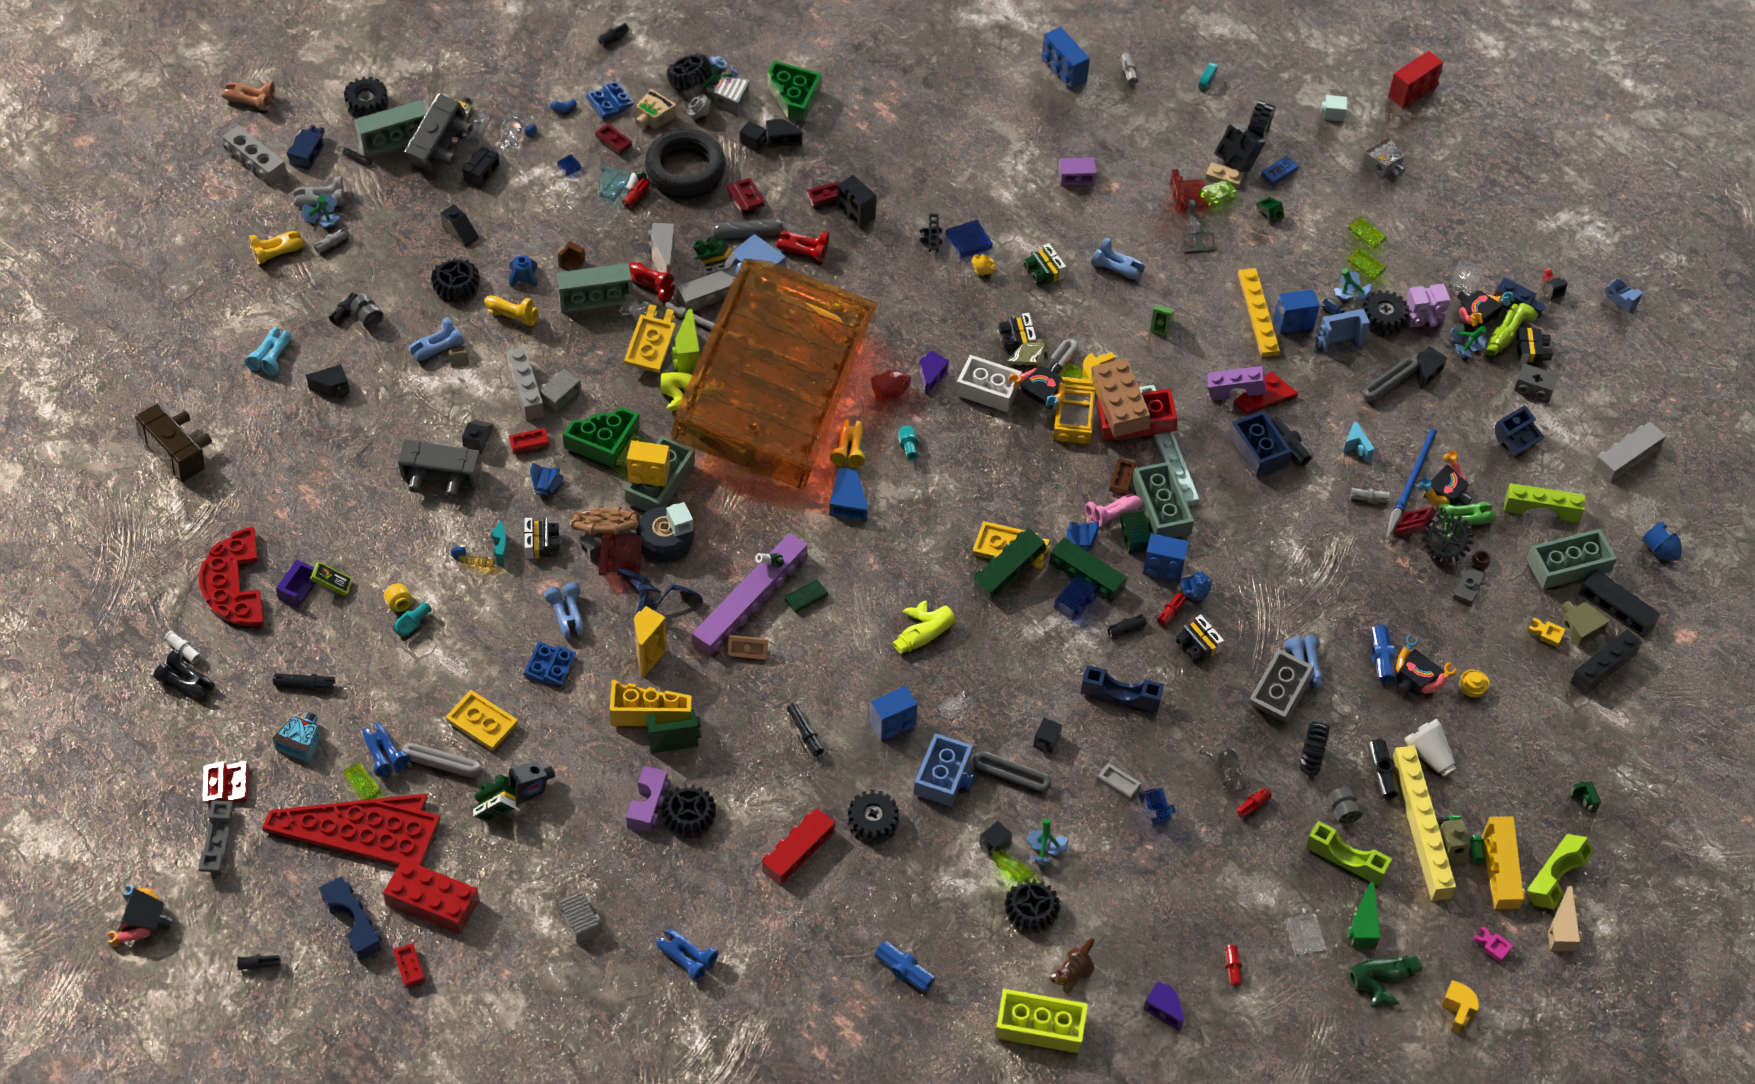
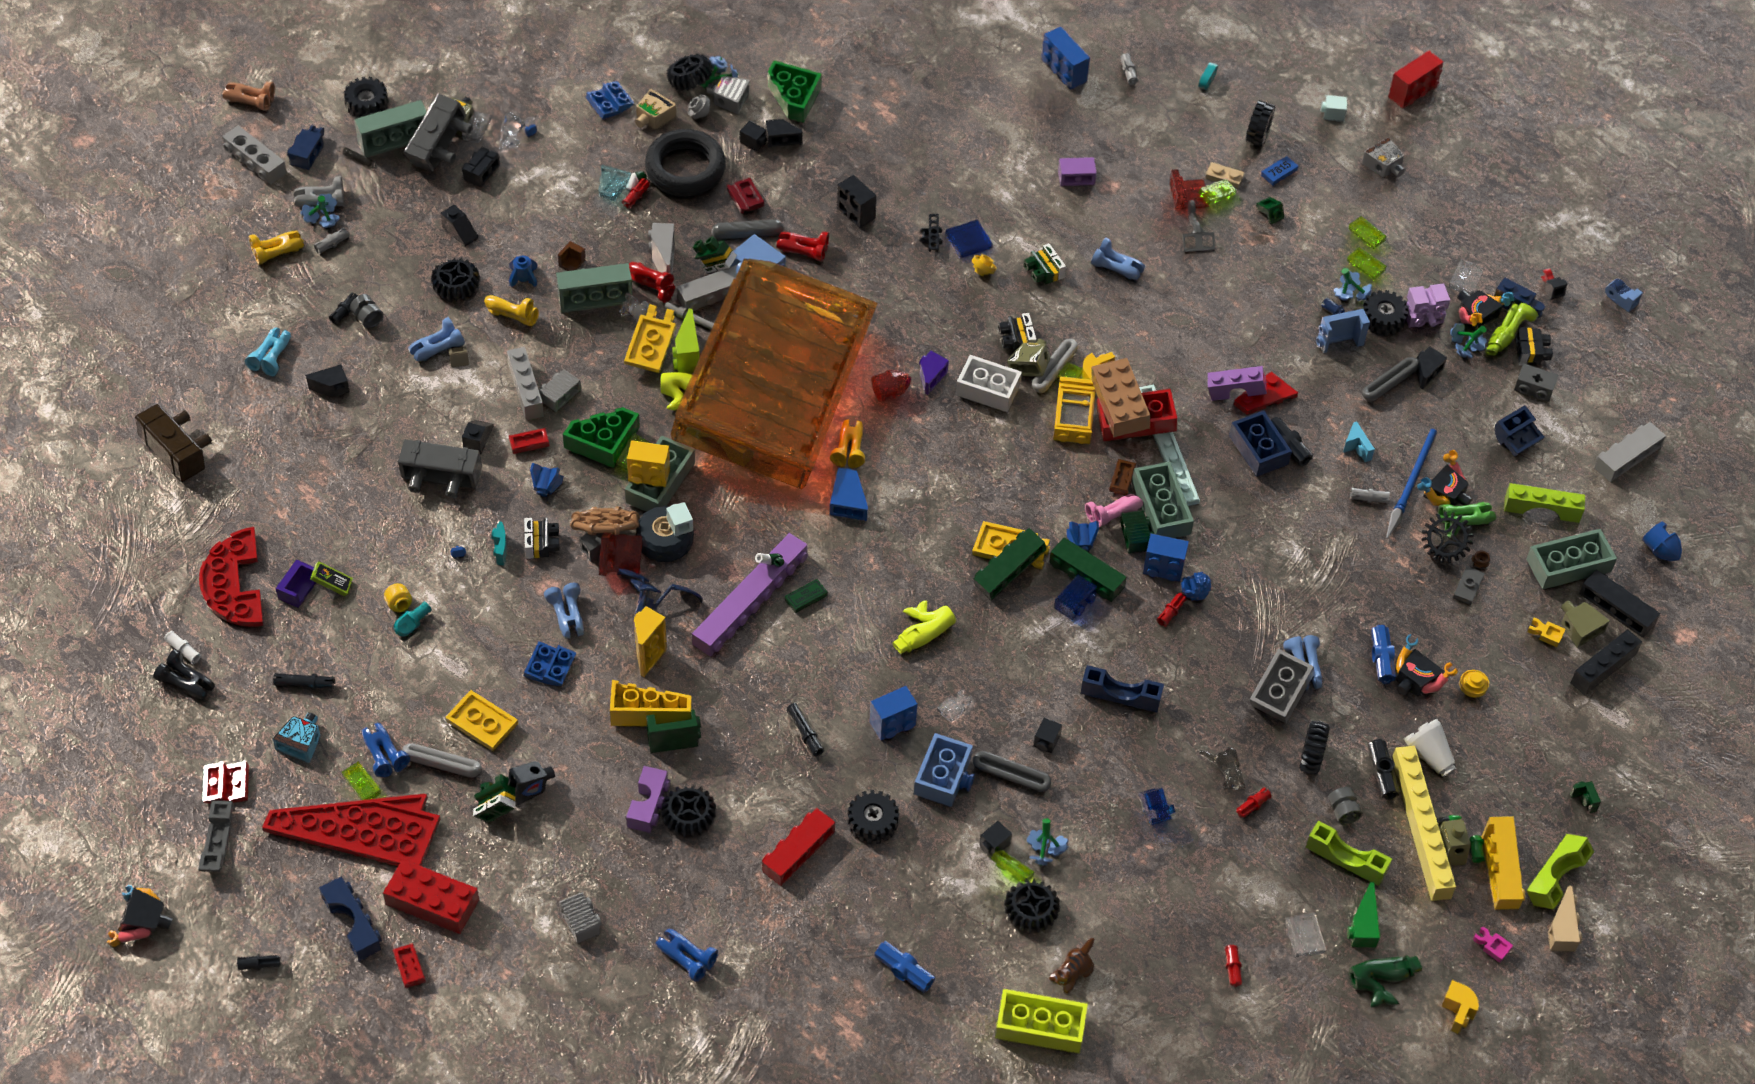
clear yellow animal [458,556,495,568] -> none
blue arm [550,99,577,114] -> none
clear blue tile [557,154,581,176] -> none
dark red plate [595,123,632,155] -> none
black axle [597,23,629,46] -> none
medium nougat plate [727,635,769,660] -> none
dark red plate [807,181,840,207] -> none
teal arm [898,426,918,461] -> none
torso [1008,362,1065,410] -> none
light grey tile [1097,763,1142,801] -> none
black pin [1106,614,1147,638] -> none
dark purple slope [1143,981,1185,1031] -> none
bright green slope [1150,305,1175,337] -> none
black hips [1175,615,1224,661] -> none
black piece [1214,123,1266,172] -> none
yellow plate [1238,268,1280,357] -> none
blue brick [1274,289,1320,333] -> none
dark red plate [1394,506,1437,537] -> none

